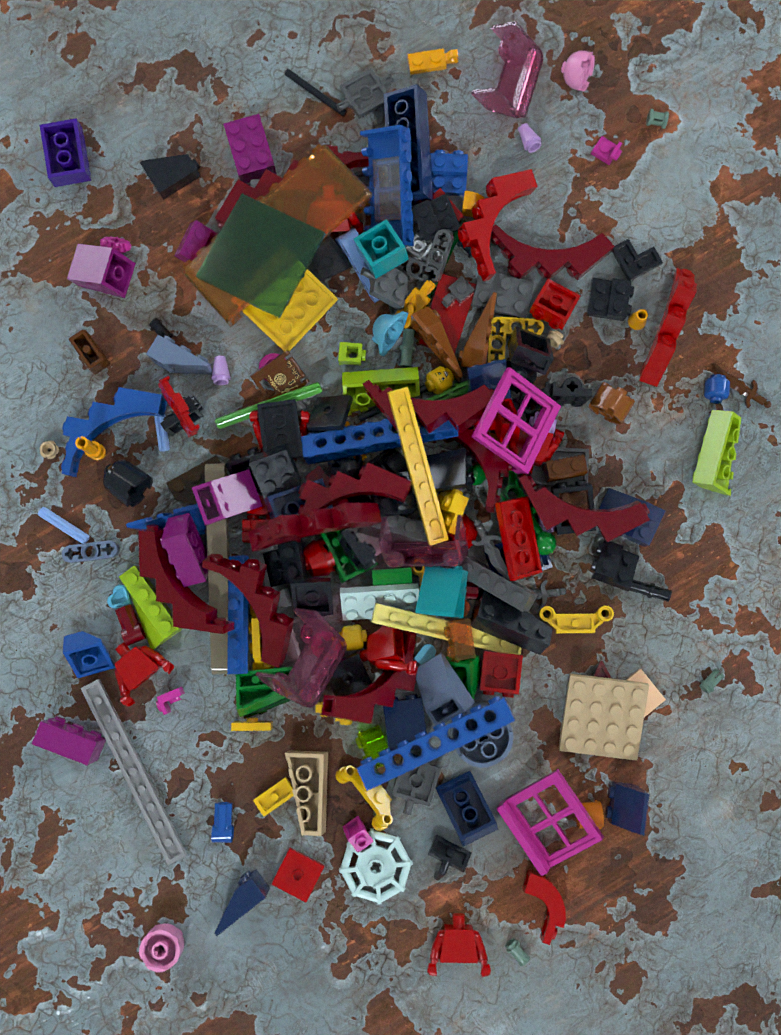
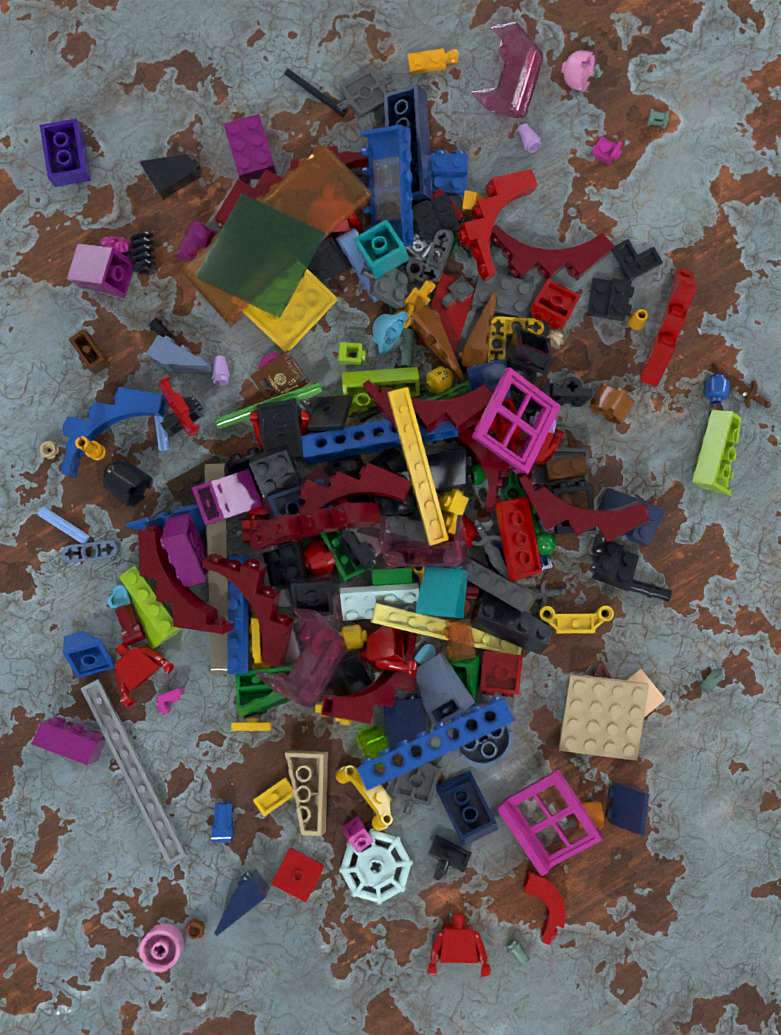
none -> black piece [130,232,156,275]
none -> dark orange plate [186,919,205,939]

